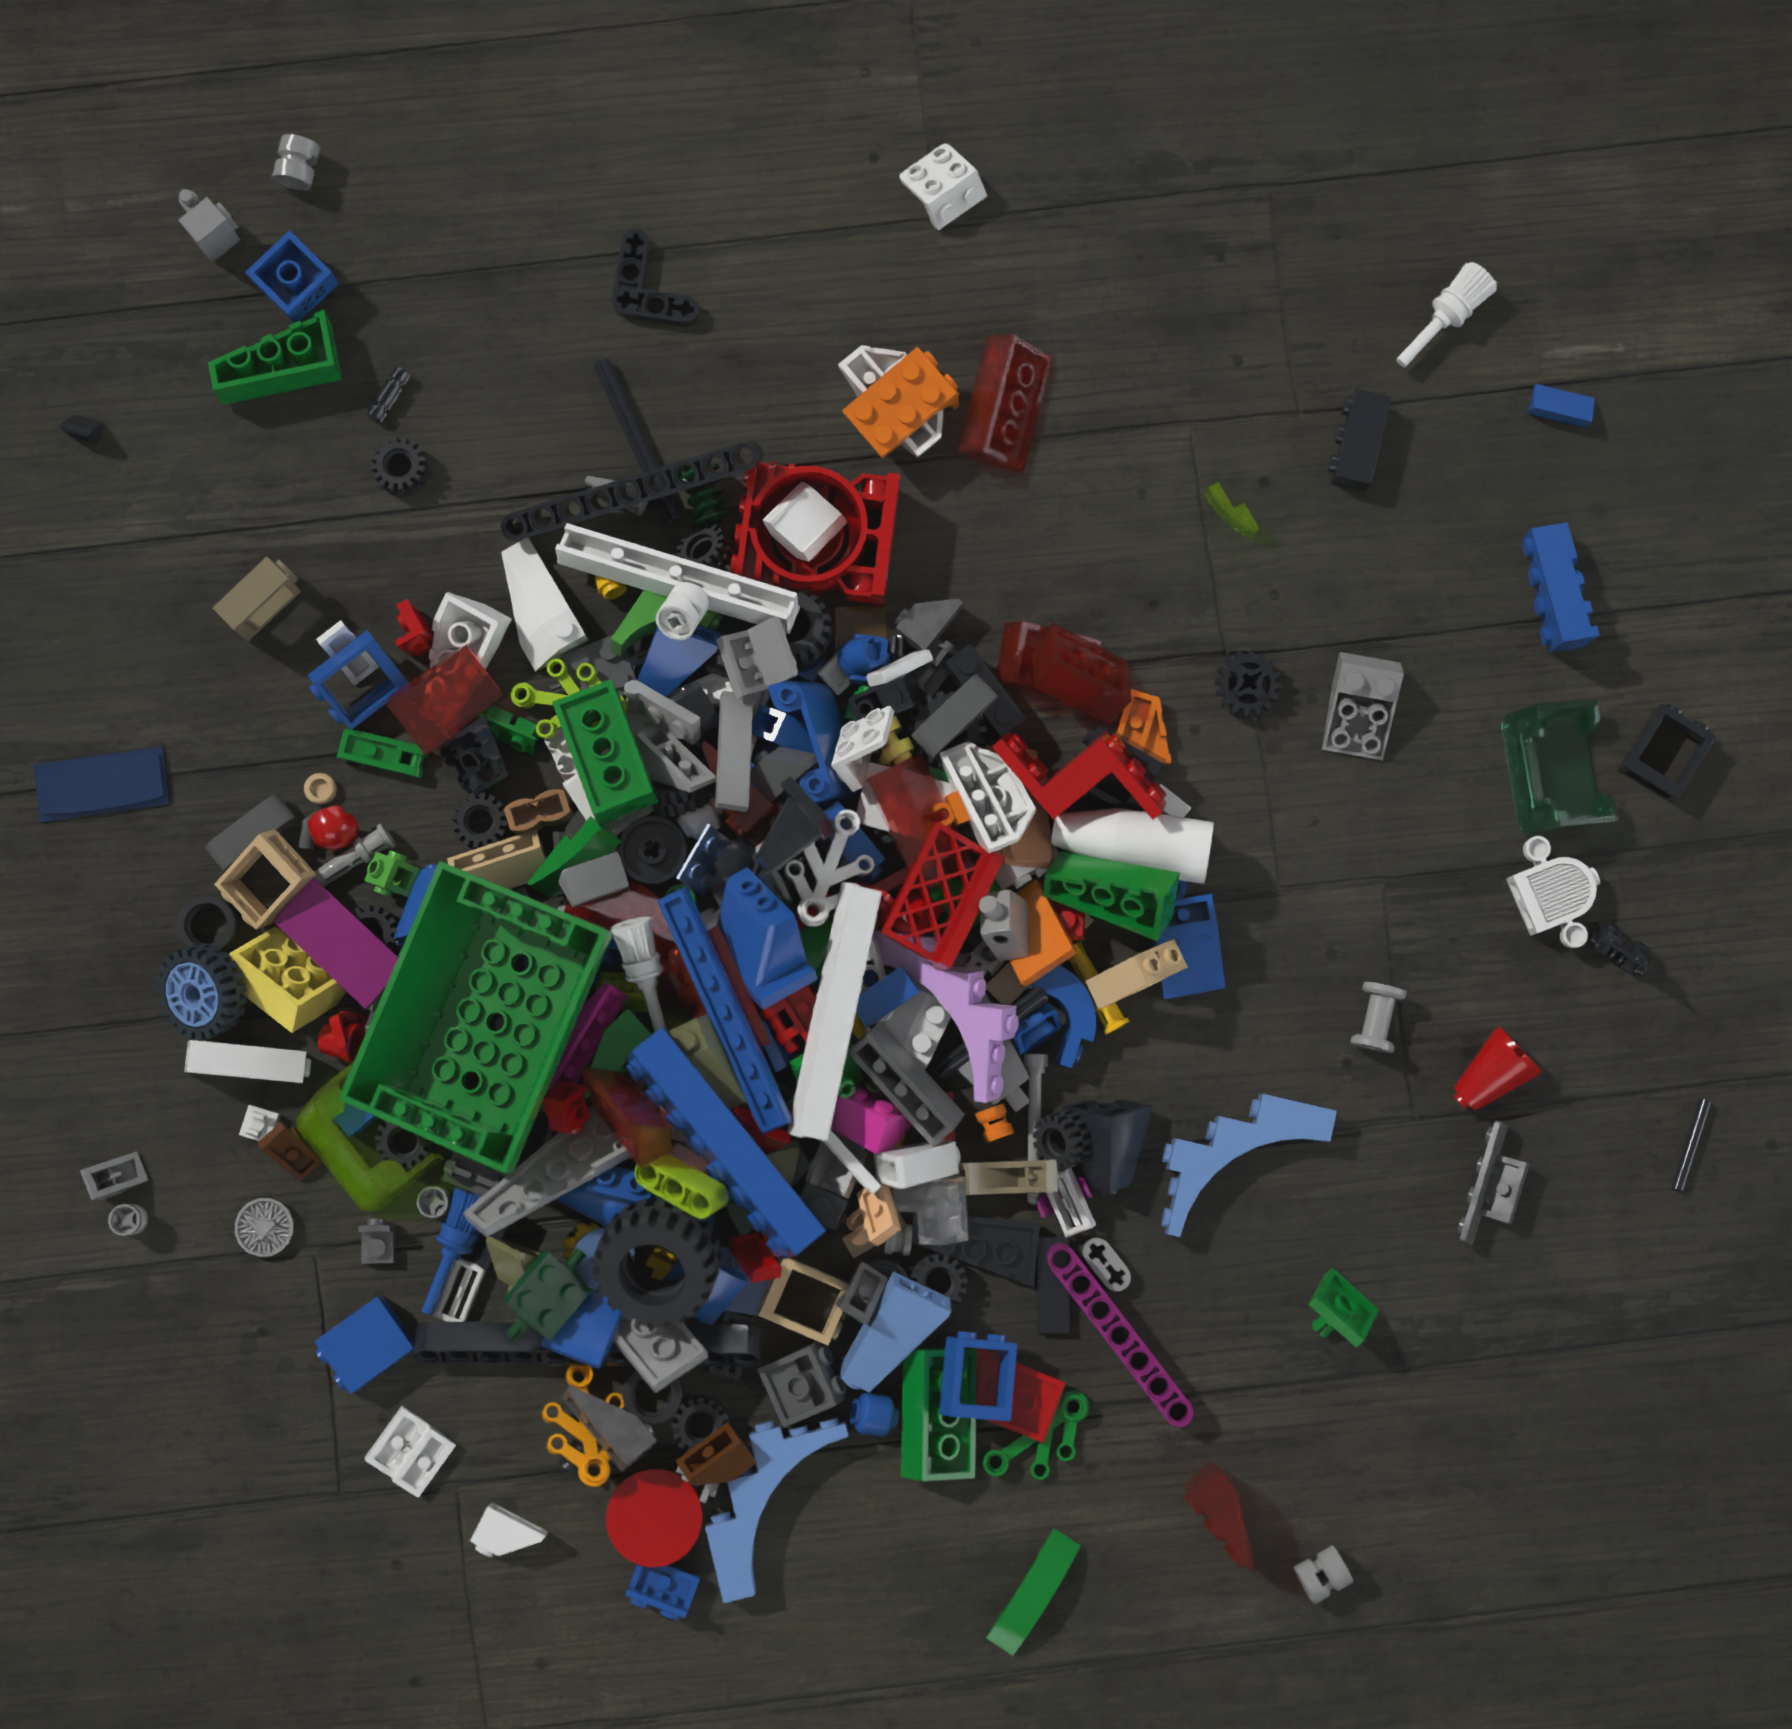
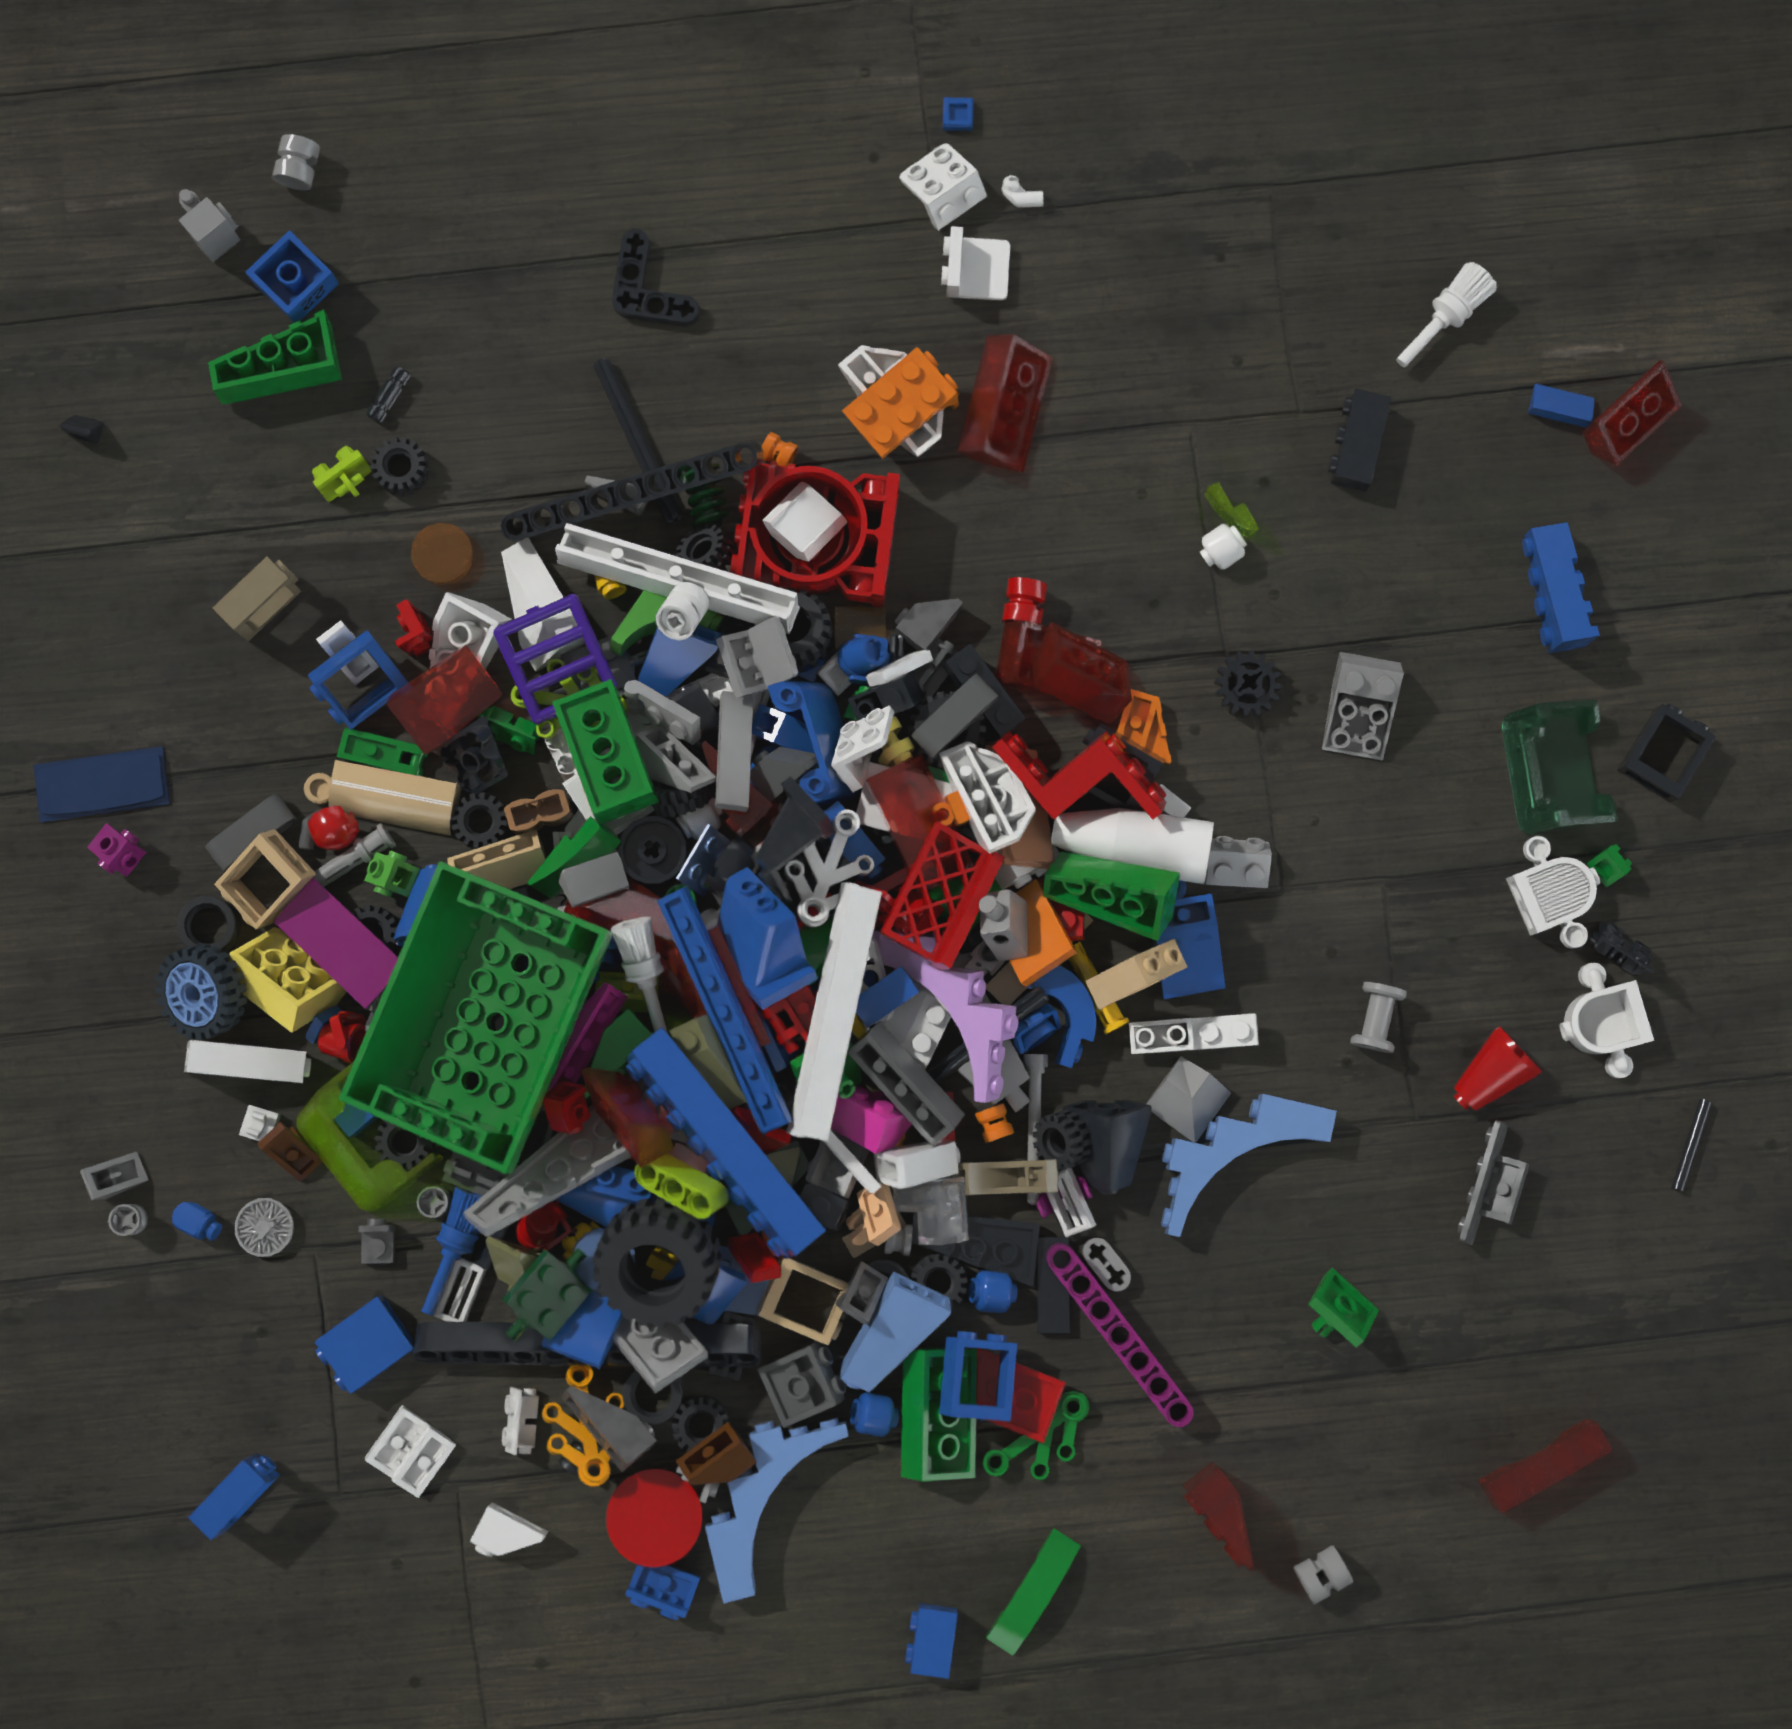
none -> magenta brick [87,823,146,877]
none -> blue arm [172,1202,222,1241]
none -> blue window [188,1453,280,1540]
none -> blue tile [305,1005,342,1044]
none -> lime hips [312,446,372,503]
none -> tan brick [328,760,462,836]
none -> clear orange tile [411,523,473,584]
none -> dark purple bar [493,594,618,725]
none -> white hinge [502,1387,539,1455]
none -> red piece [515,1201,573,1252]
none -> orange wheel [761,432,799,466]
none -> blue brick [905,1603,958,1679]
none -> white bracket [941,226,1010,301]
none -> blue tile [943,97,974,131]
none -> blue head [968,1271,1017,1313]
none -> white arm [1002,176,1043,207]
none -> red wheel [1002,577,1047,629]
none -> white slope [1129,1013,1259,1054]
none -> light grey slope [1146,1056,1231,1143]
none -> white head [1200,524,1247,570]
none -> light grey bracket [1205,836,1272,888]
none -> clear red arch [1478,1419,1613,1513]
none -> white piece [1560,963,1654,1078]
none -> clear red slope [1582,360,1682,466]
none -> green tile [1586,844,1632,887]

